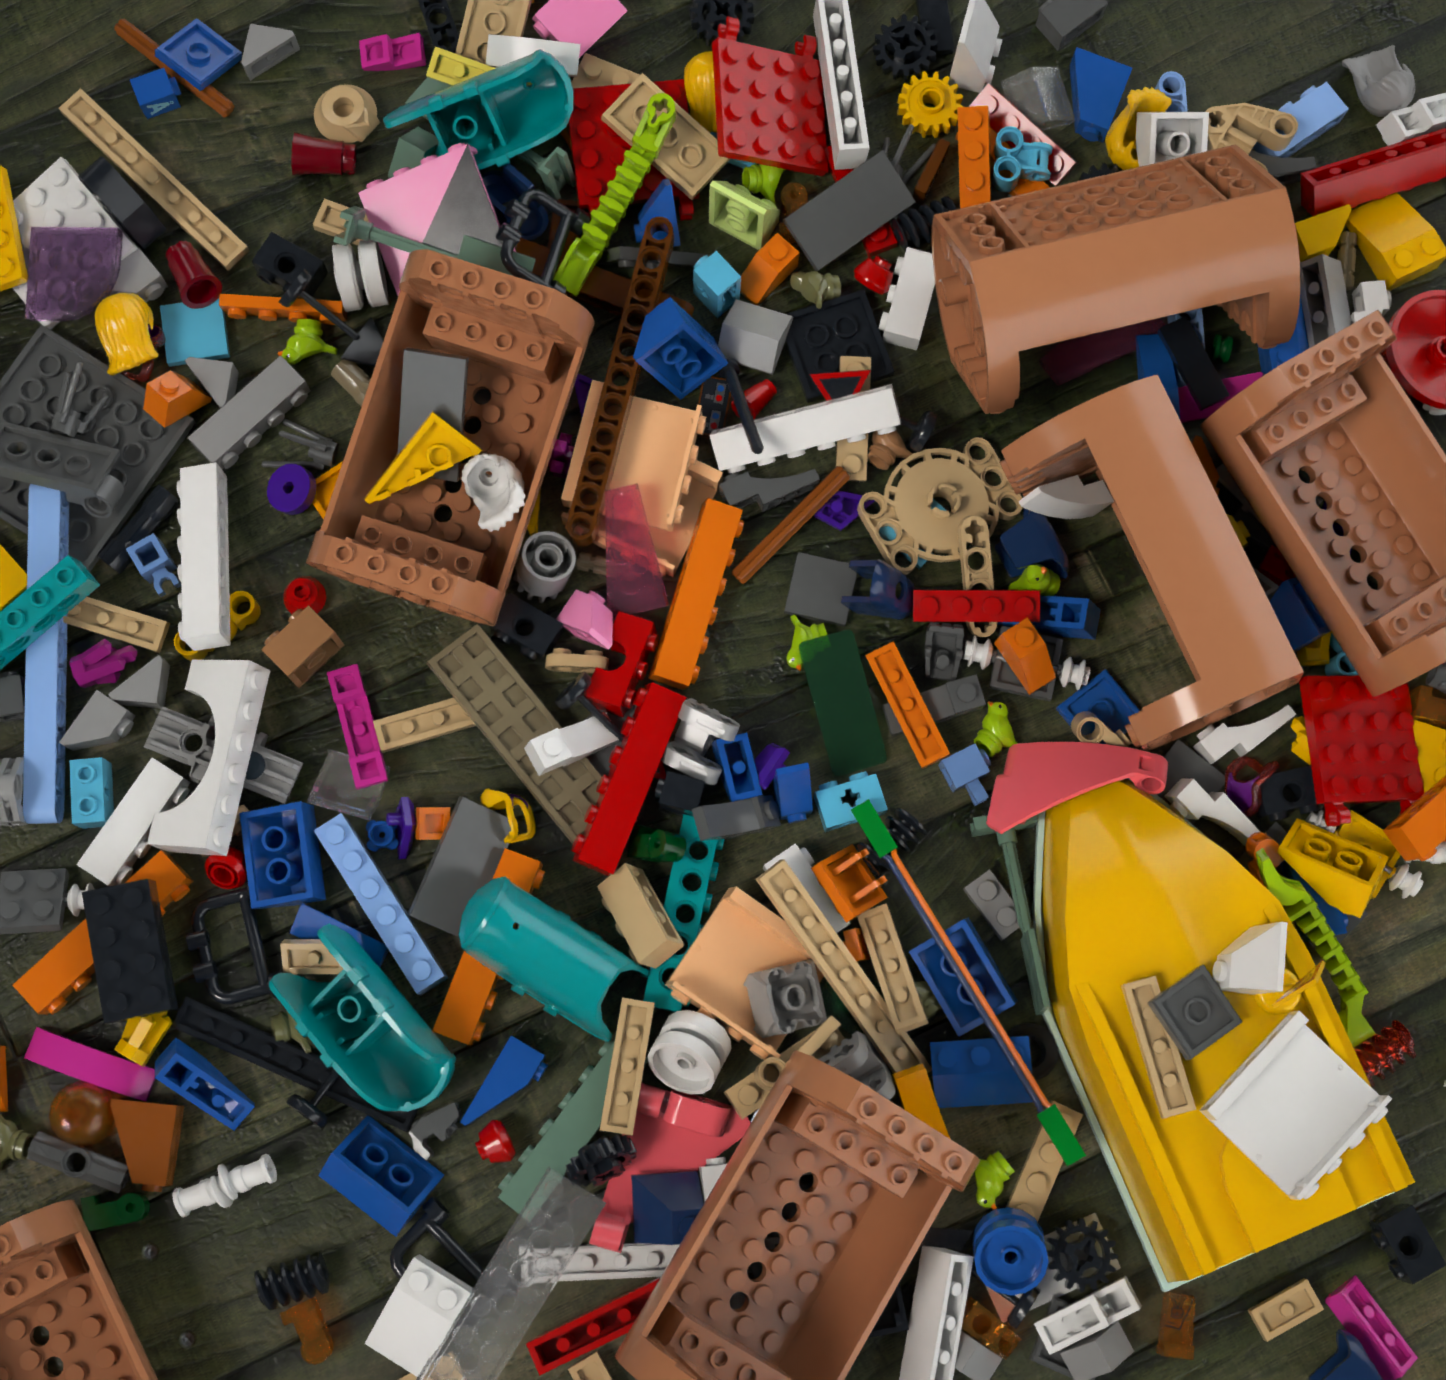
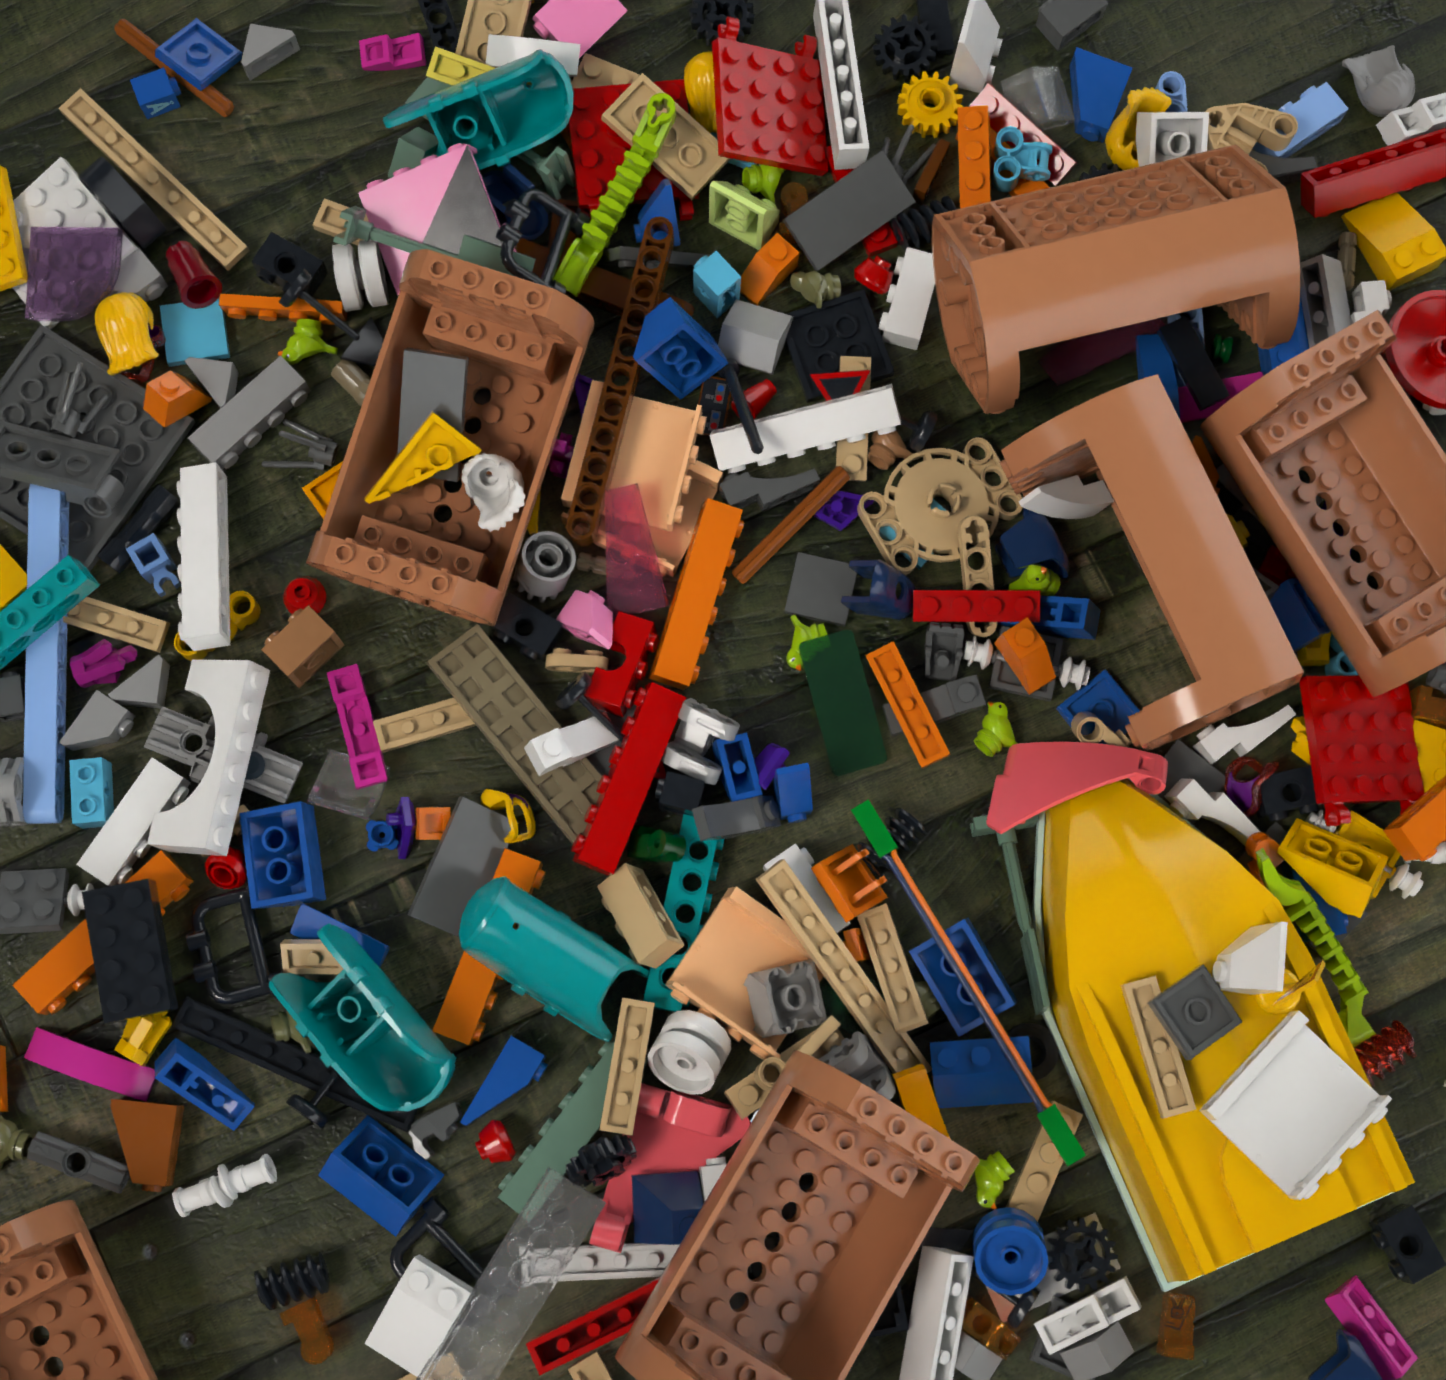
clear orange cylinder [48,1080,116,1147] -> none
dark green leg [80,1192,150,1231] -> none
dark purple piece [267,464,316,515] -> none
dark red plant [291,132,356,175] -> none
light blue brick [313,813,448,996] -> none
tan piece [314,85,380,143] -> none
medium azure brick [814,771,888,832] -> none
medium blue brick [938,744,991,806] -> none
light grey plate [963,869,1020,941] -> none
tan plate [1247,1278,1324,1342] -> none
yellow slope [1295,204,1352,262] -> none

